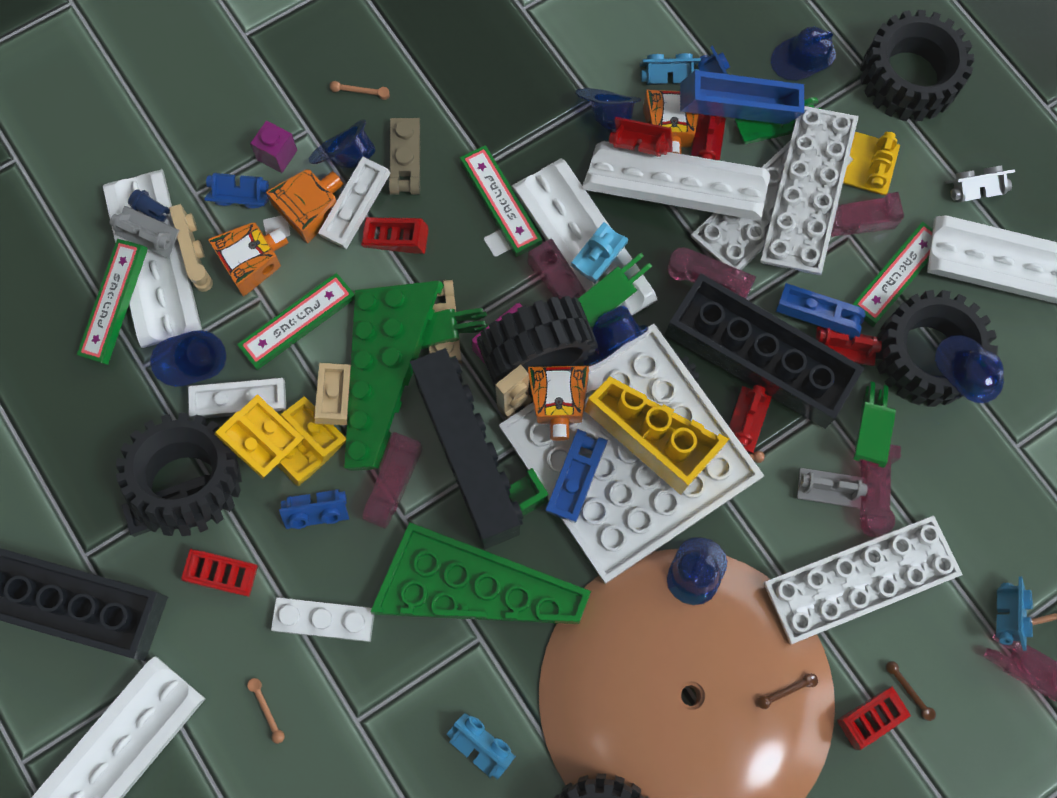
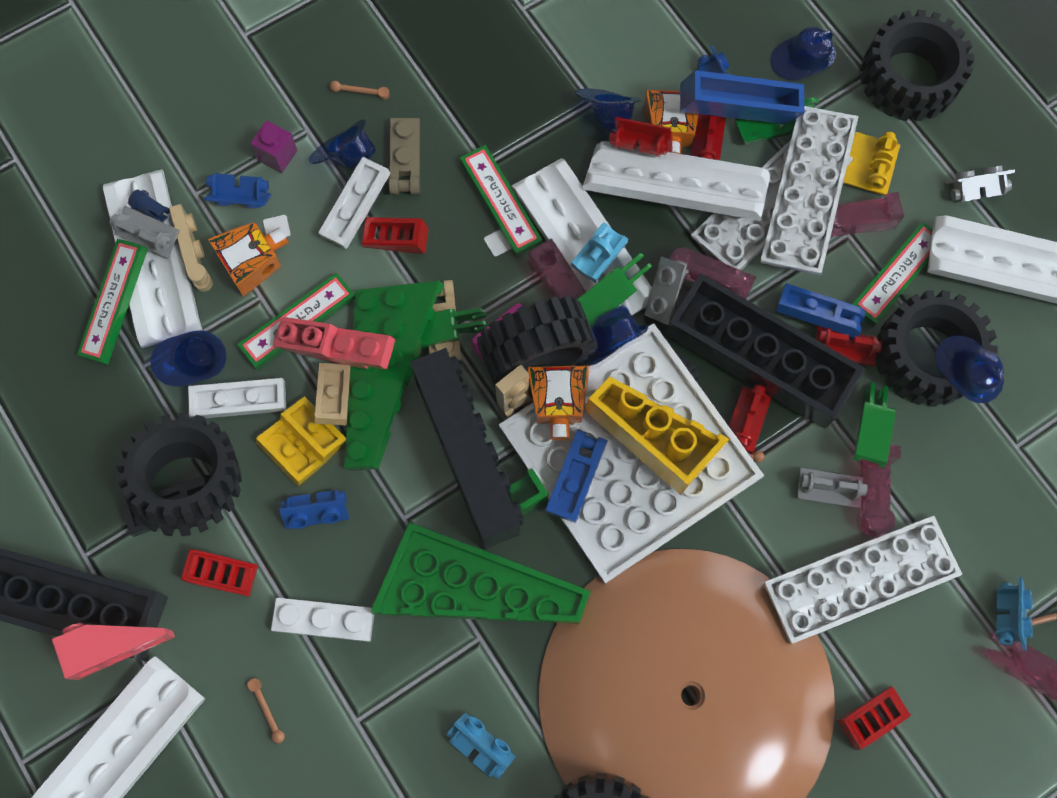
yellow slope [214,394,304,479] -> none
orange torso [266,170,344,244] -> none
clear pink leg [363,432,423,529] -> none
dark azure hinge [640,53,701,85] -> none
clear blue piece [667,537,728,605] -> none
reddish brown hinge [757,673,818,709] -> none
reddish brown hinge [886,661,936,721] -> none
none -> coral slope [52,623,175,680]
none -> coral slope [273,317,396,370]
none -> light grey hinge [644,257,689,325]

